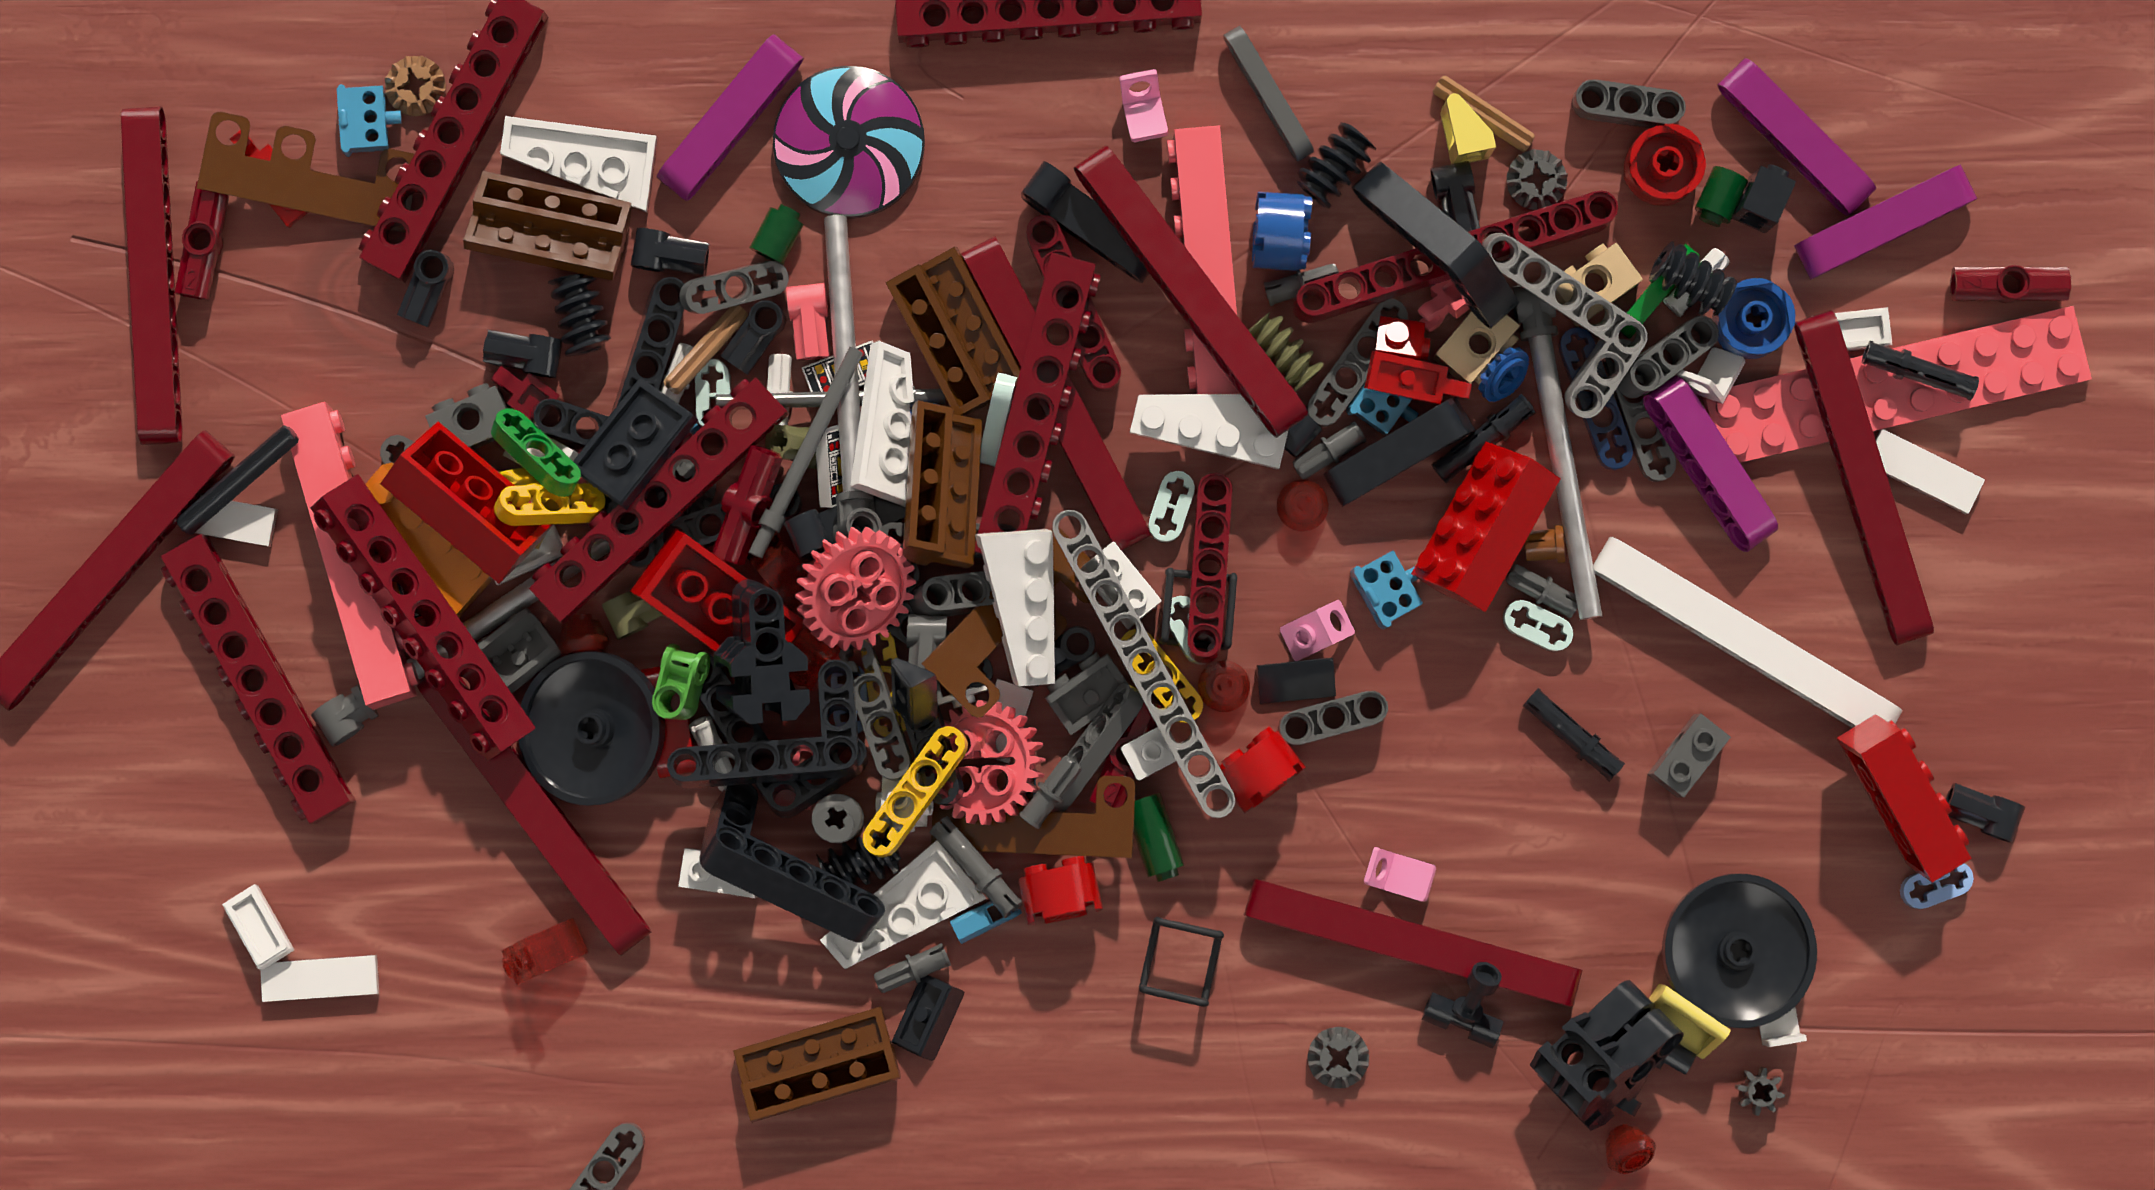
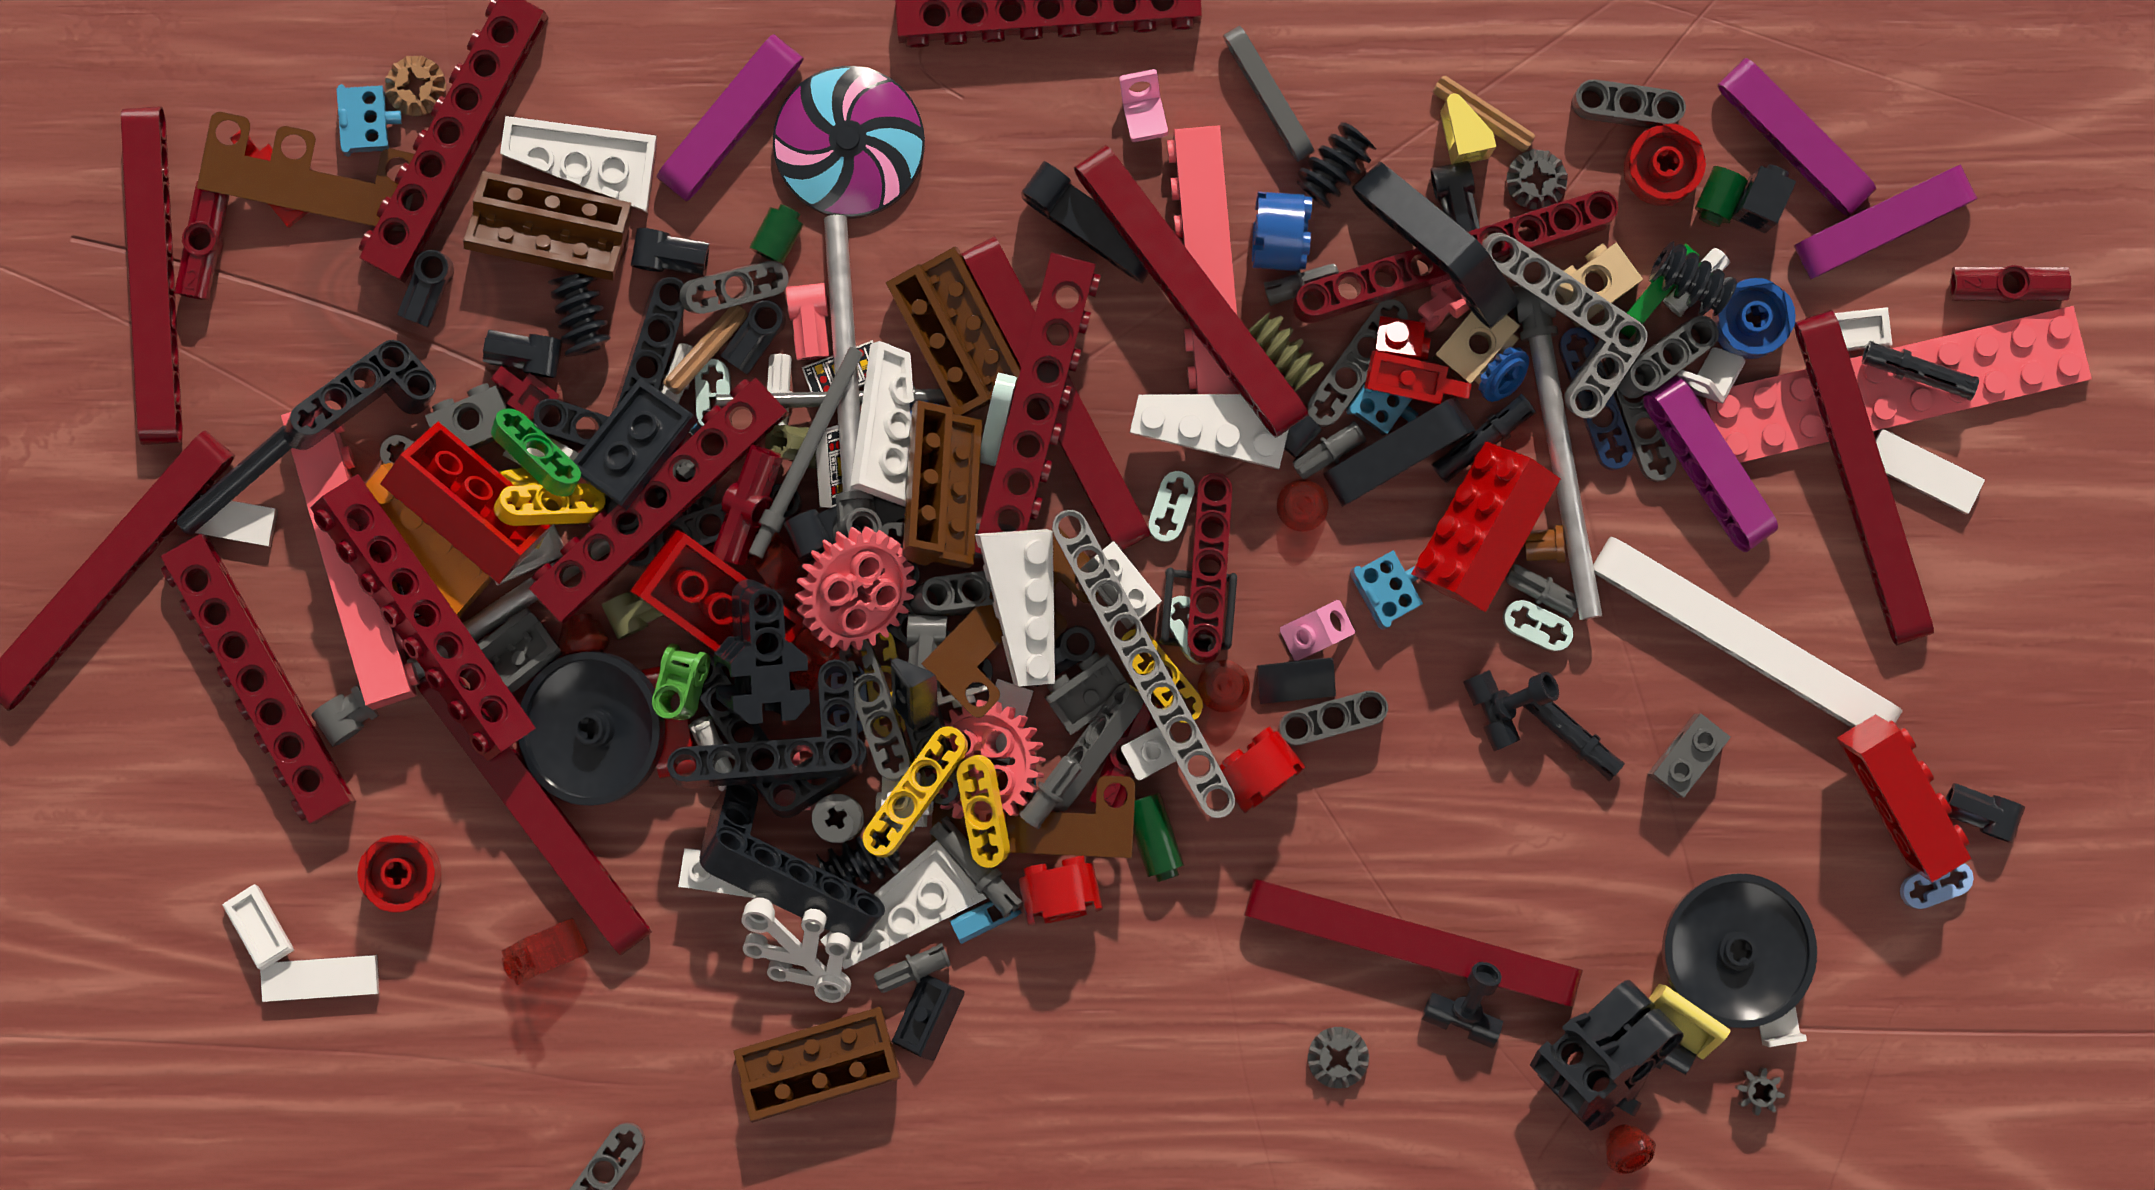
dark red beam [1026,215,1121,392] -> none
black piece [1139,917,1224,1007] -> none
bright pink bracket [1364,847,1436,902] -> none
none -> black beam [284,340,436,450]
none -> red brick [357,835,441,912]
none -> white plant [741,897,851,1003]
none -> yellow beam [957,755,1010,868]
none -> black bar [1463,670,1559,751]

